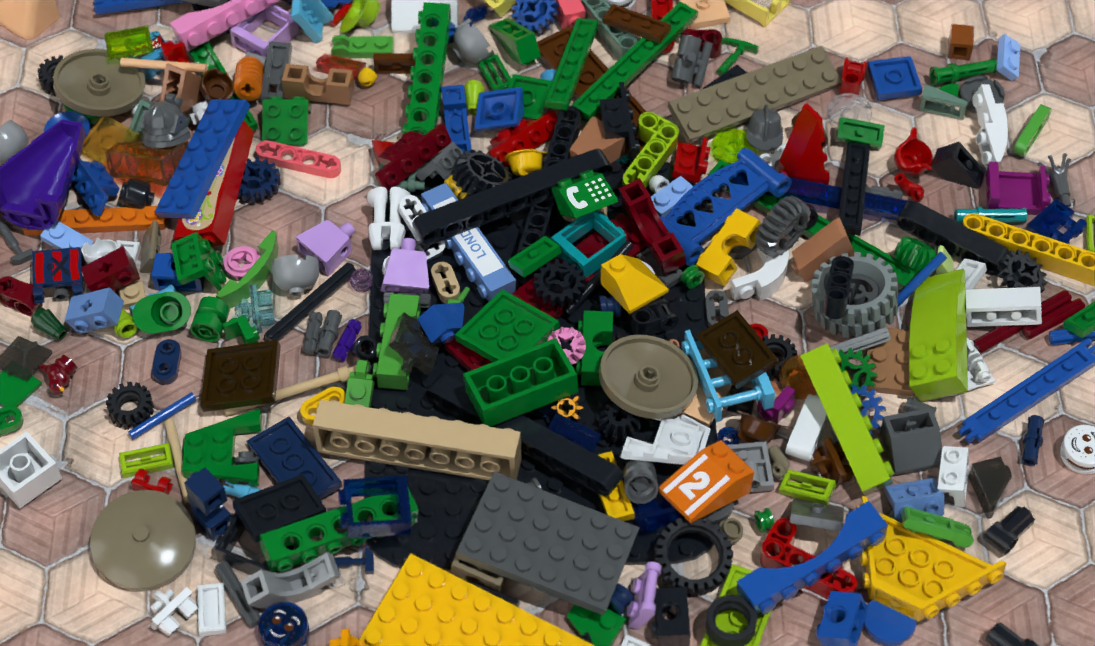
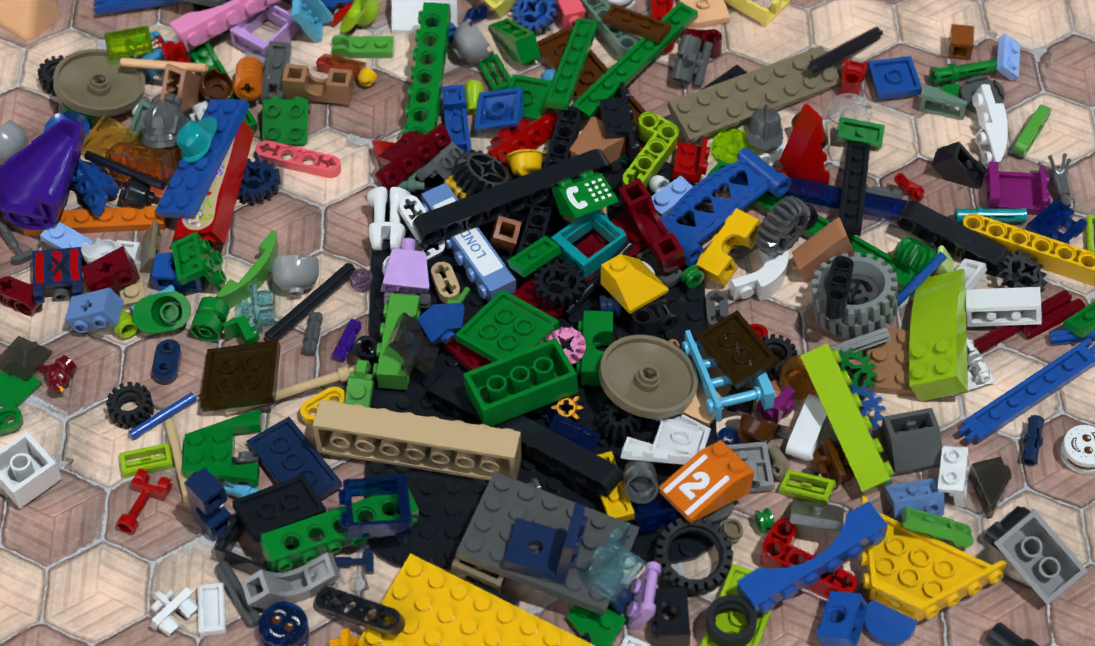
dark green cone [31,308,68,341] -> none
dark tan dish [90,490,196,592] -> none
bright pink gear [223,246,261,279] -> none
lavender torso [296,220,355,276] -> none
dark grey pin [315,310,342,357] -> none
reddish brown tile [373,53,416,74] -> none
green piece [716,38,759,76] -> none
red hair [894,127,933,176] -> none
dark grey pin [903,397,937,414] -> none
none -> black bar [84,151,166,190]
none -> teal piece [176,117,218,163]
none -> black beam [316,587,405,636]
none -> dark orange brick [489,216,522,253]
none -> dark blue bracket [502,503,588,584]
none -> clear light blue bracket [588,522,645,602]
none -> black axle [807,26,883,73]
none -> light grey slope [994,509,1088,605]

